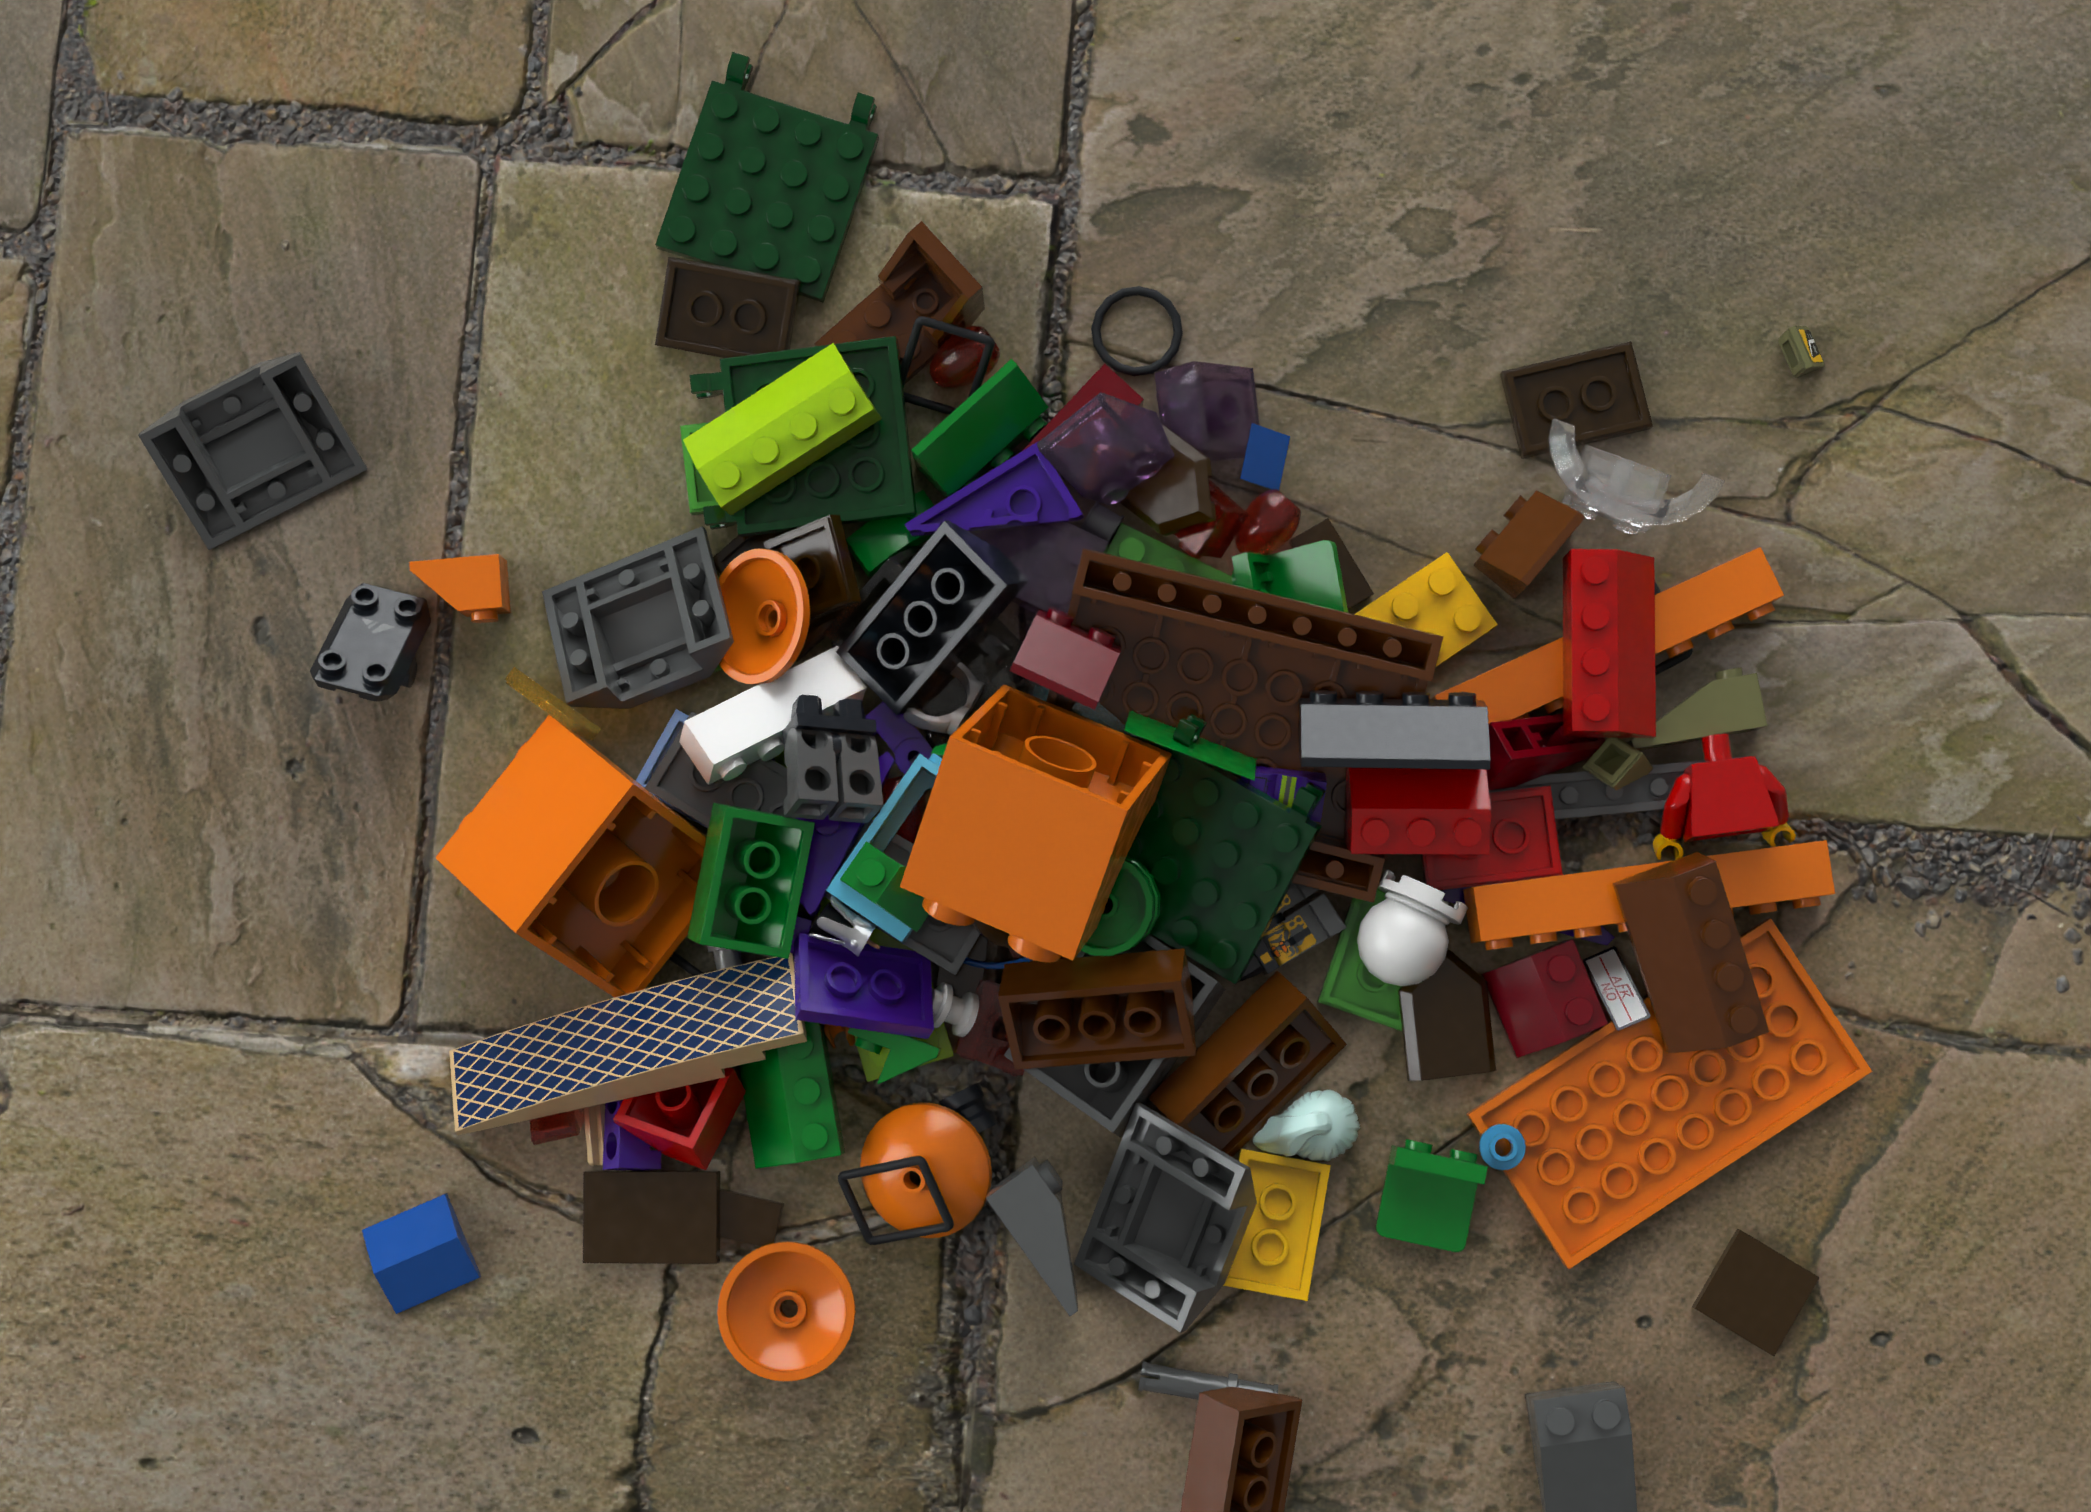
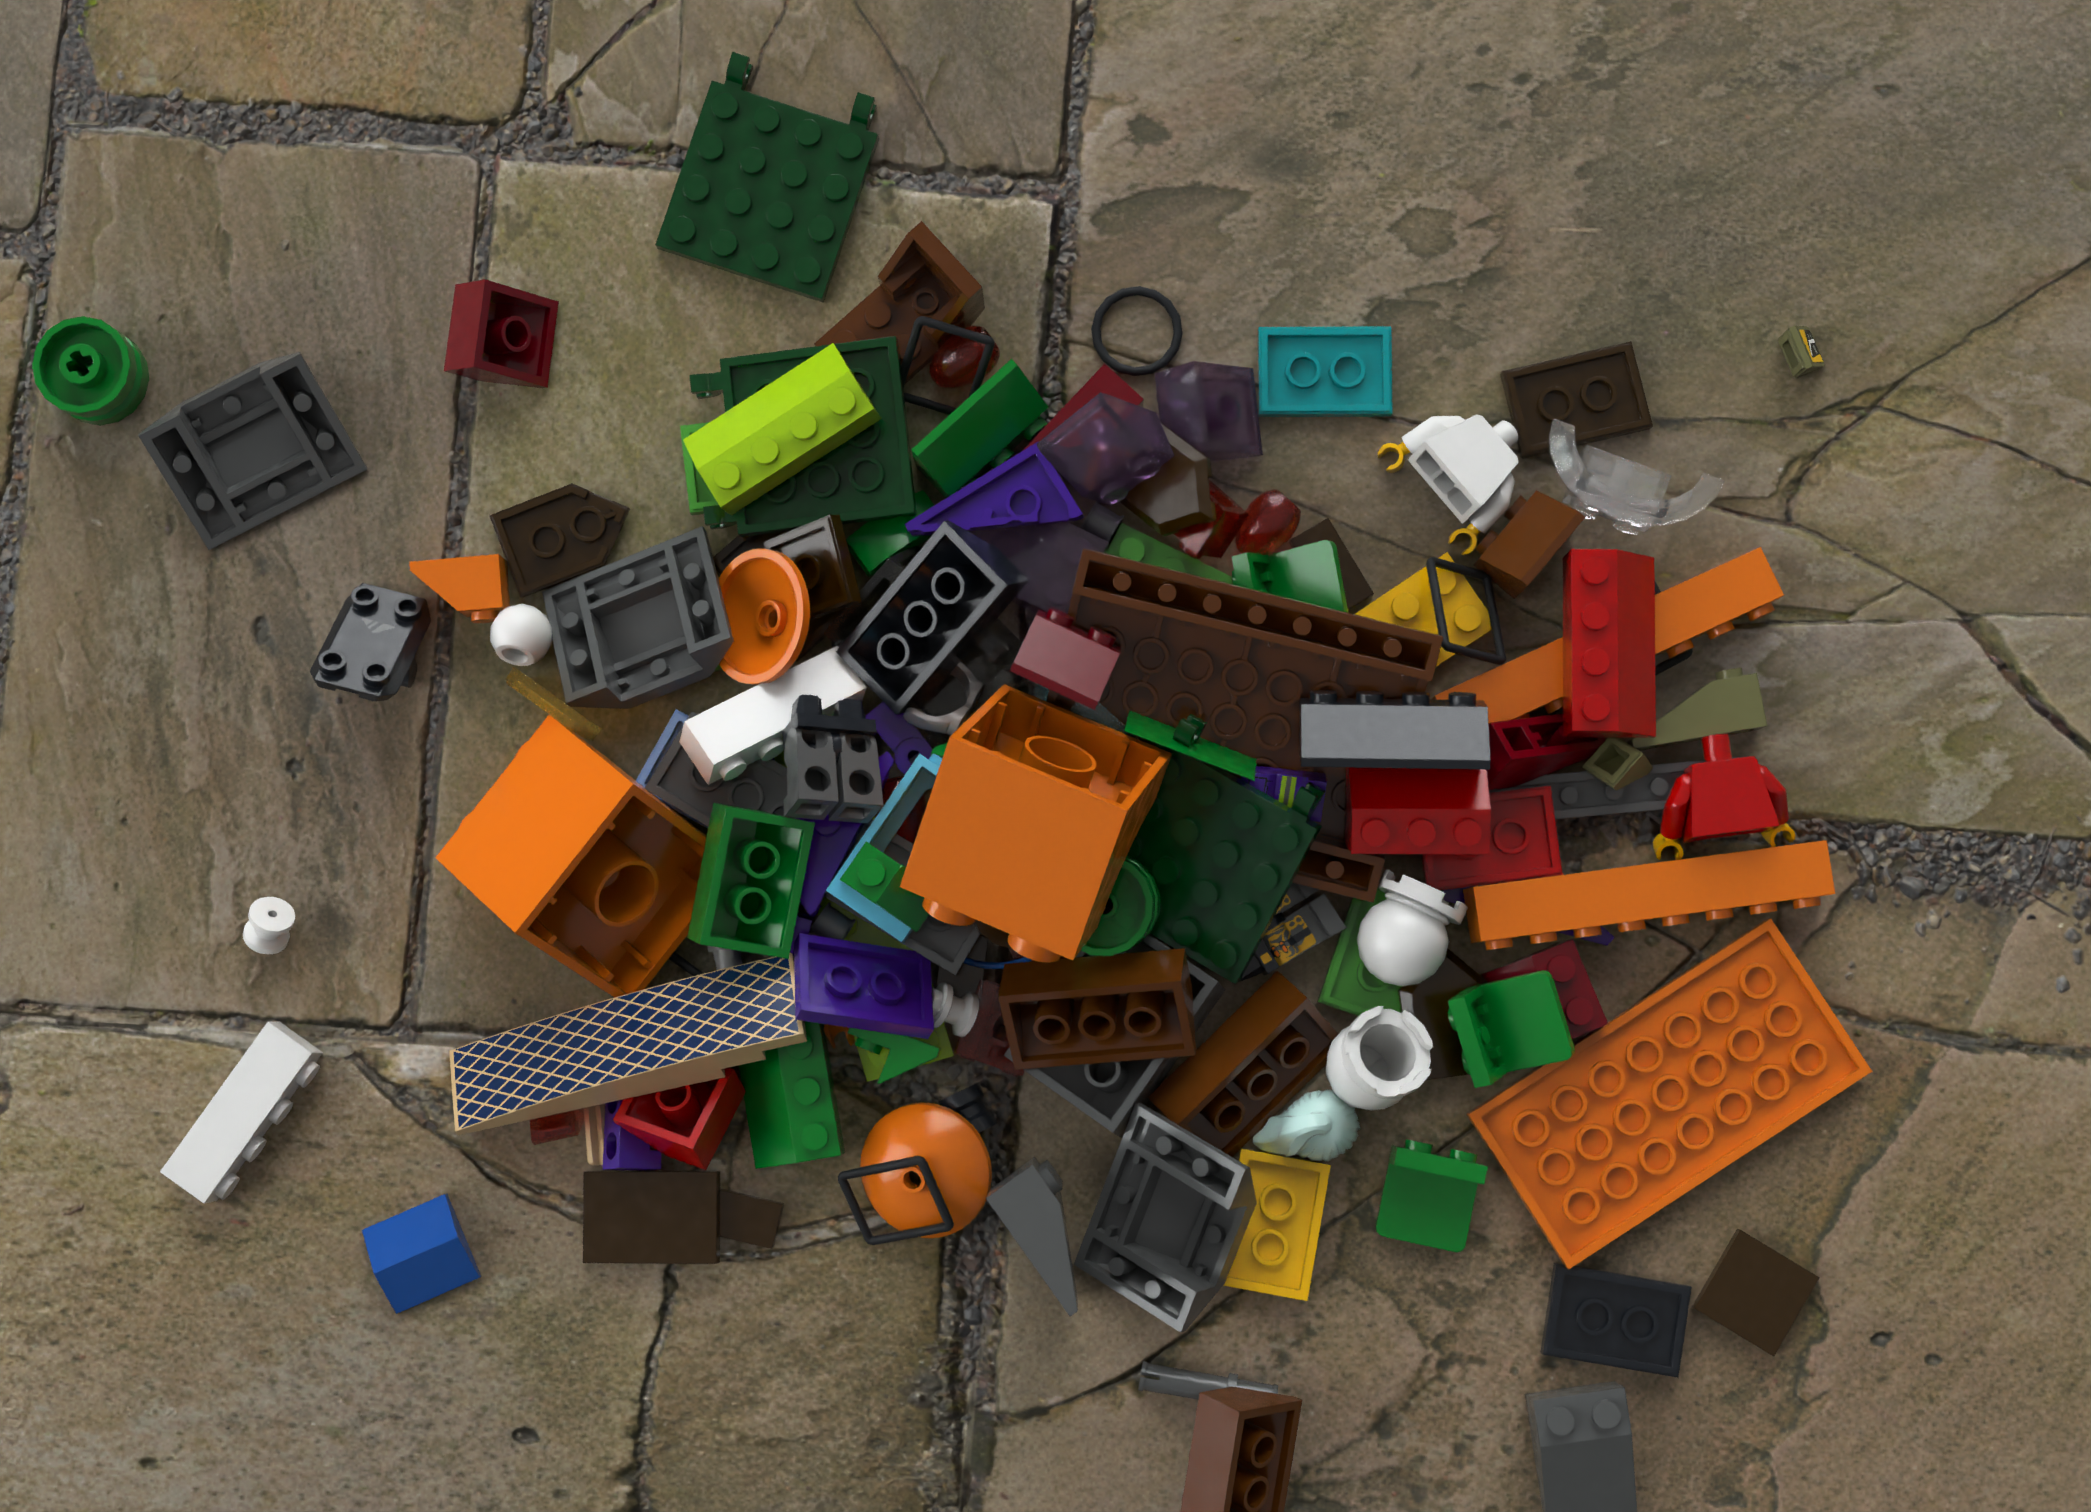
dark brown tile [655,257,801,358] -> none
orange dish [717,1241,856,1381] -> none
flat silver piece [809,896,880,956] -> none
blue sticker [1240,423,1290,492] -> none
dark azure plate [1479,1124,1526,1170] -> none
white sticker [1583,946,1650,1031] -> none
reddish brown slope [1613,852,1769,1053] -> none
none -> green wheel [32,316,149,426]
none -> white brick [160,1022,323,1203]
none -> white wheel [243,897,295,954]
none -> dark red slope [444,279,559,388]
none -> dark brown tile [489,483,630,598]
none -> white piece [490,604,552,666]
none -> teal tile [1258,326,1393,417]
none -> white tile [1326,1006,1433,1111]
none -> white torso [1378,414,1519,555]
none -> black piece [1426,557,1506,665]
none -> green bracket [1448,970,1575,1088]
none -> black tile [1540,1263,1692,1378]

